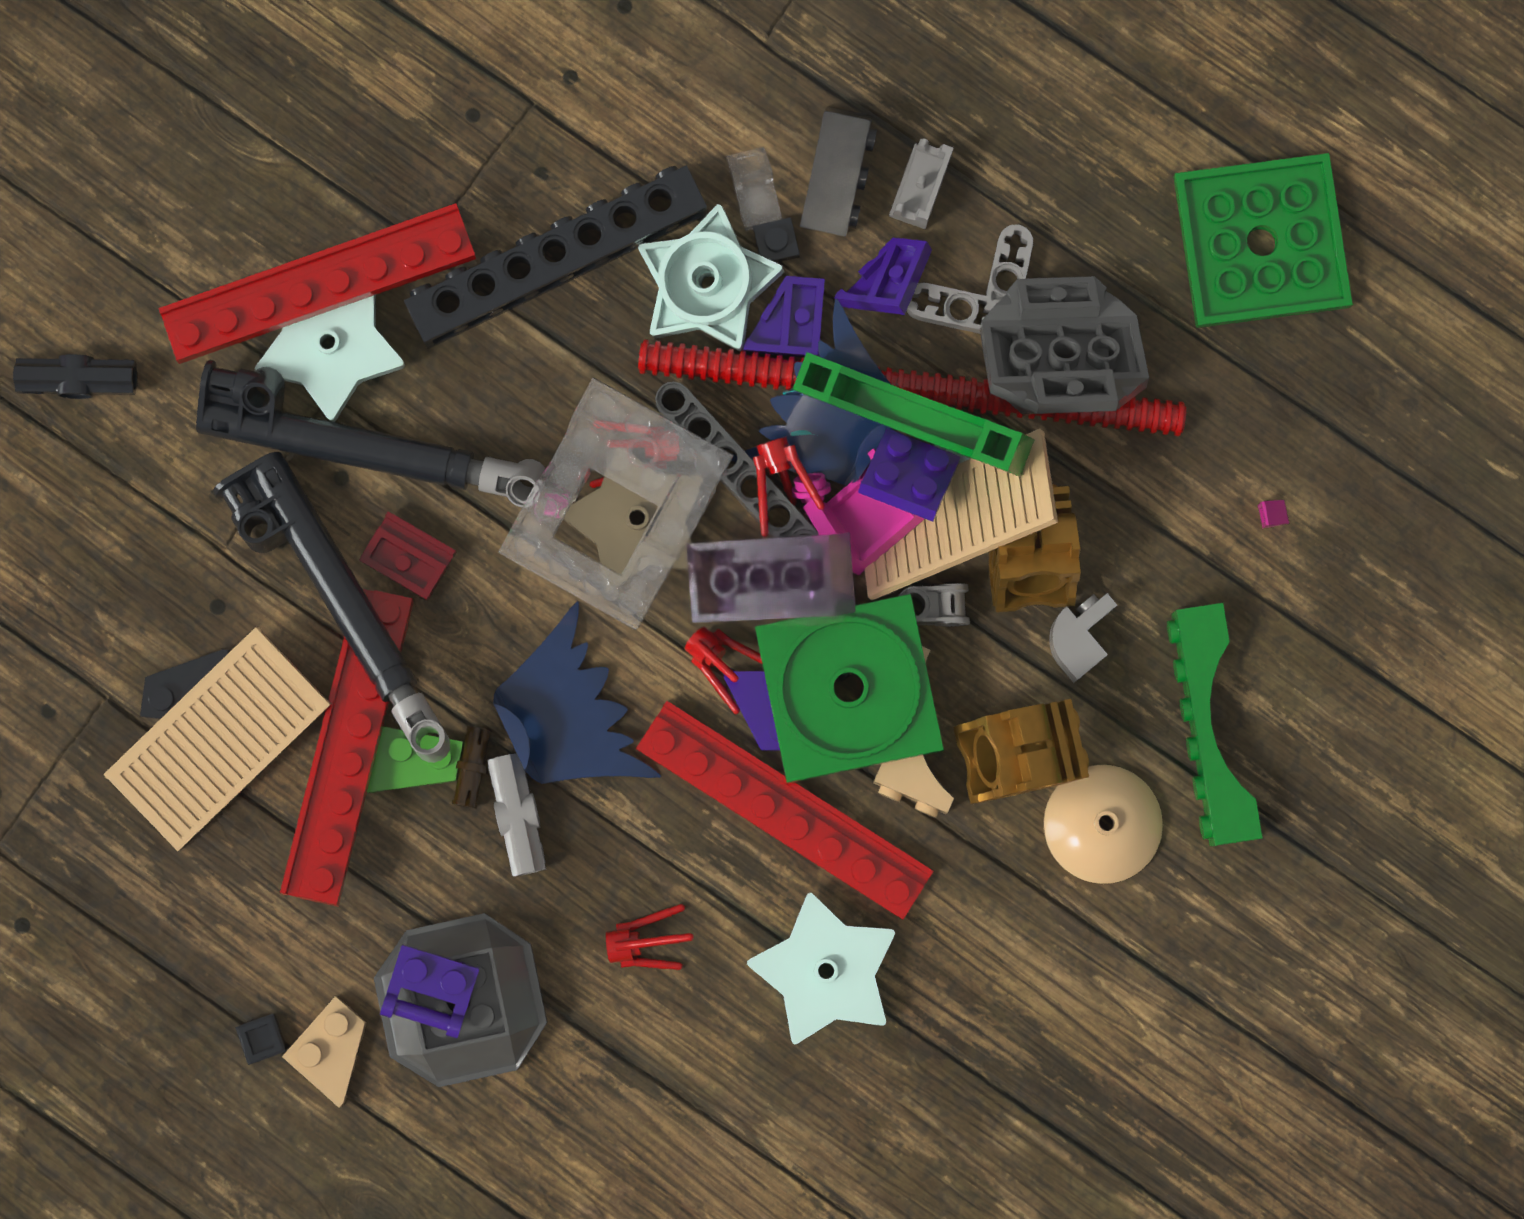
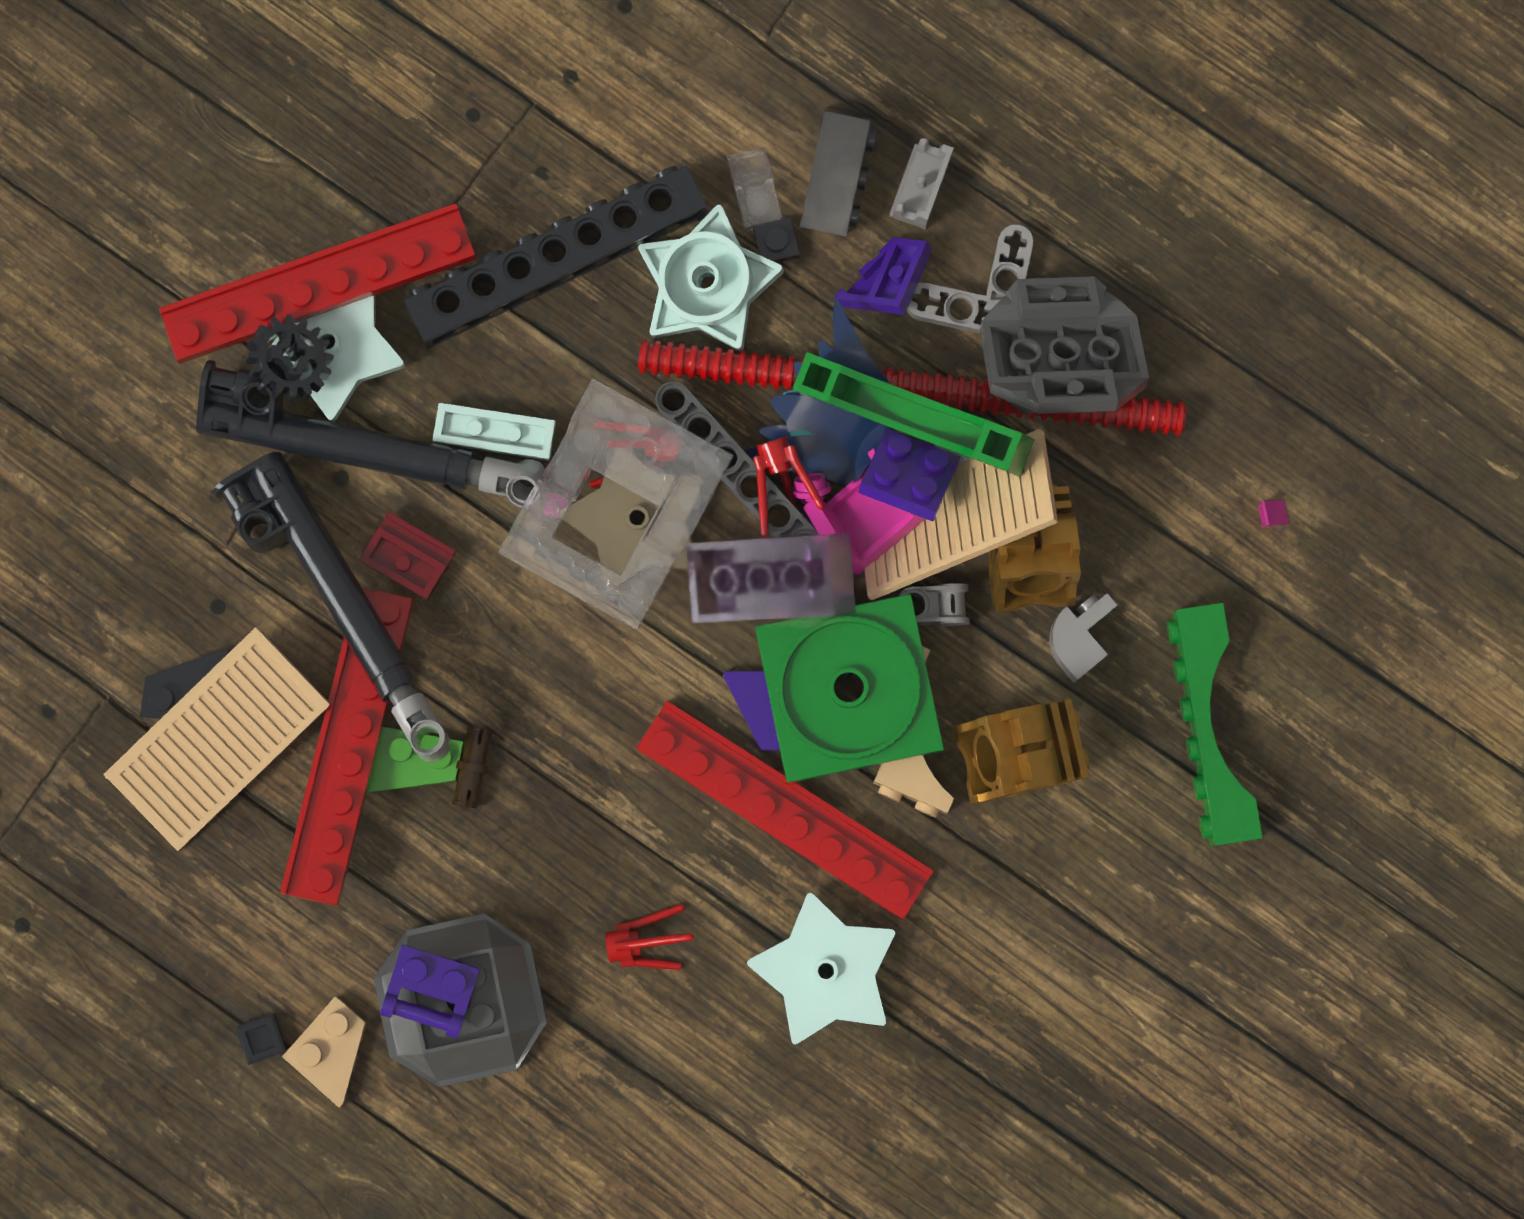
black piece [13,354,138,399] -> none
light grey piece [488,753,547,877] -> none
dark blue piece [493,601,661,784] -> none
red plant [684,626,762,714] -> none
dark purple wing [743,276,825,357] -> none
tan dish [1043,765,1163,884] -> none
green piece [1173,153,1353,328] -> none
none -> black gear [245,315,334,403]
none -> light aqua plate [433,403,556,461]

